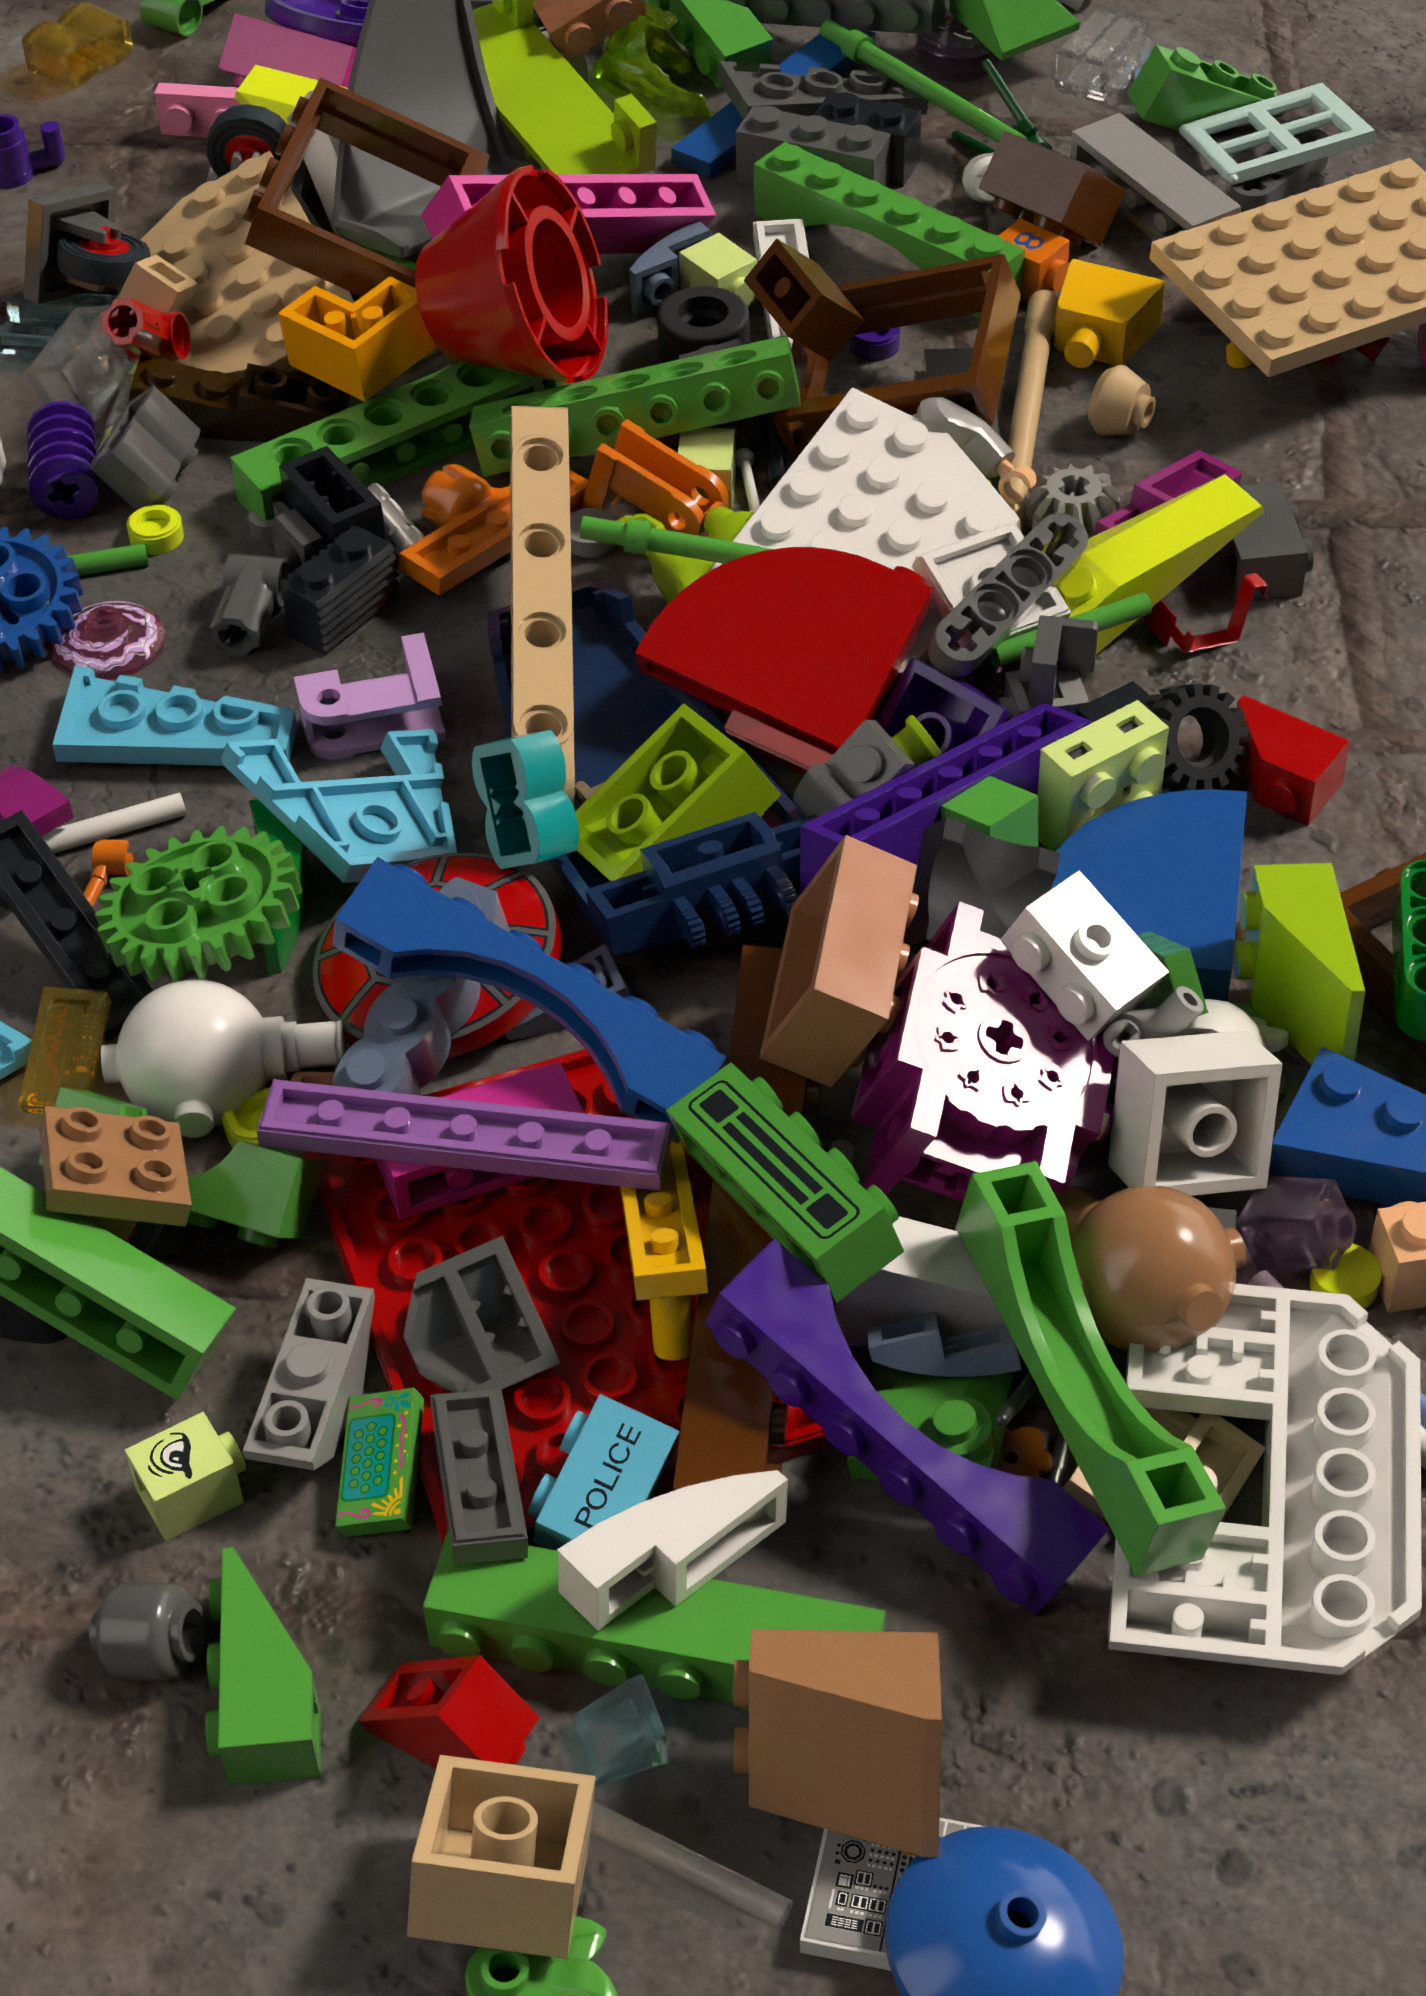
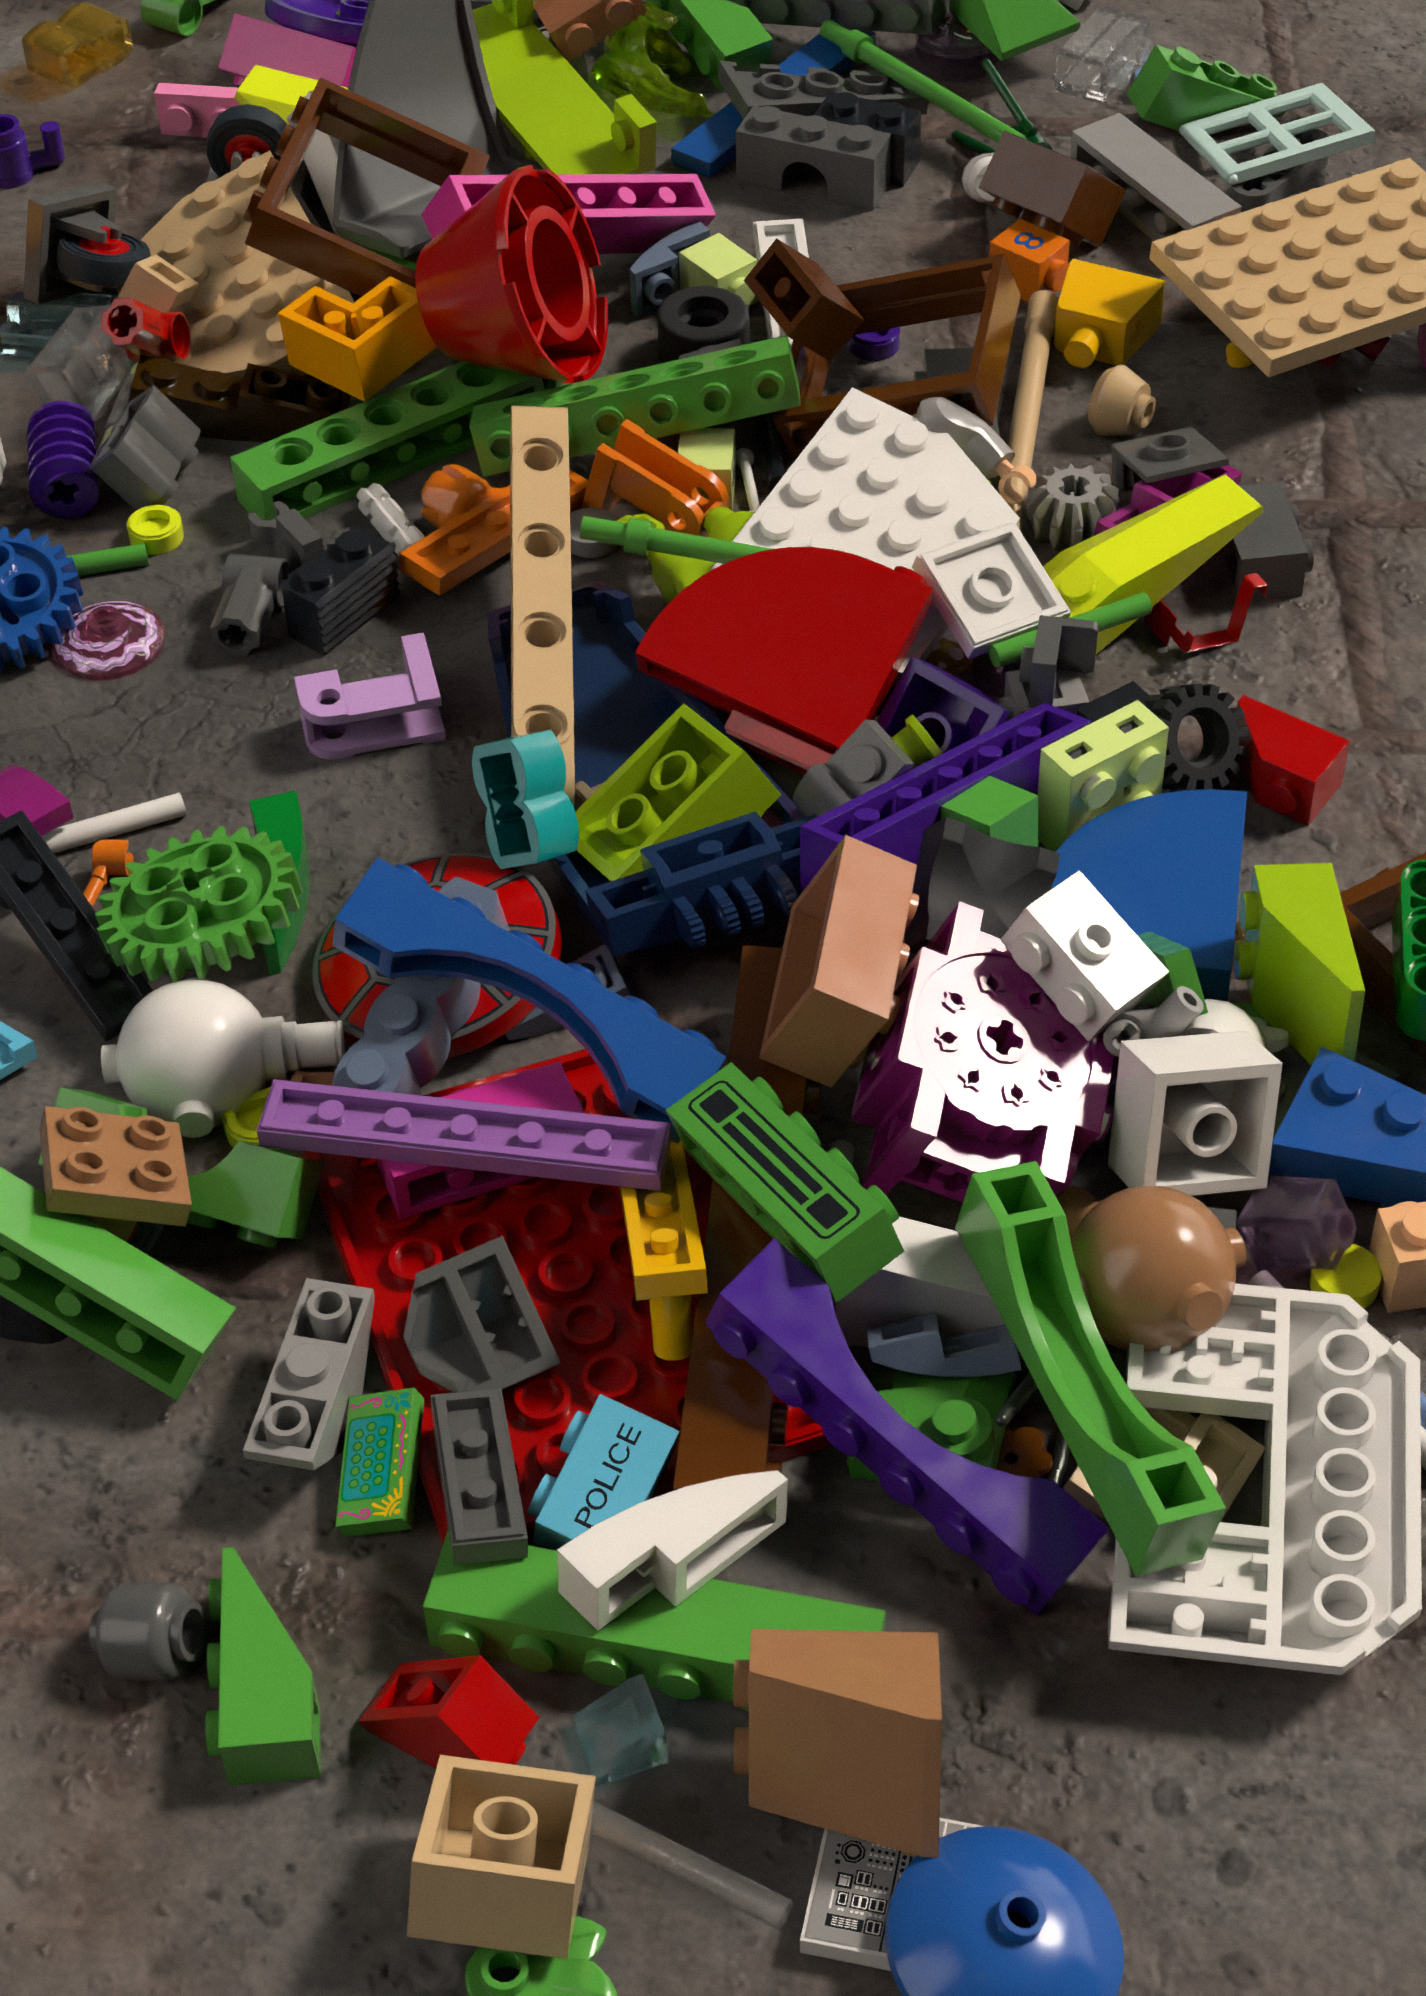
clear yellow tile [19,987,111,1114] -> none
medium azure wing [52,665,297,766] -> none
yellowish green brick [125,1411,246,1541] -> none
medium azure wing [221,729,457,883] -> none
black brick [279,446,386,550] -> none
bright green arch [754,142,1025,319] -> none
dark grey beam [928,513,1088,677] -> none
none -> dark grey piece [1111,427,1229,489]

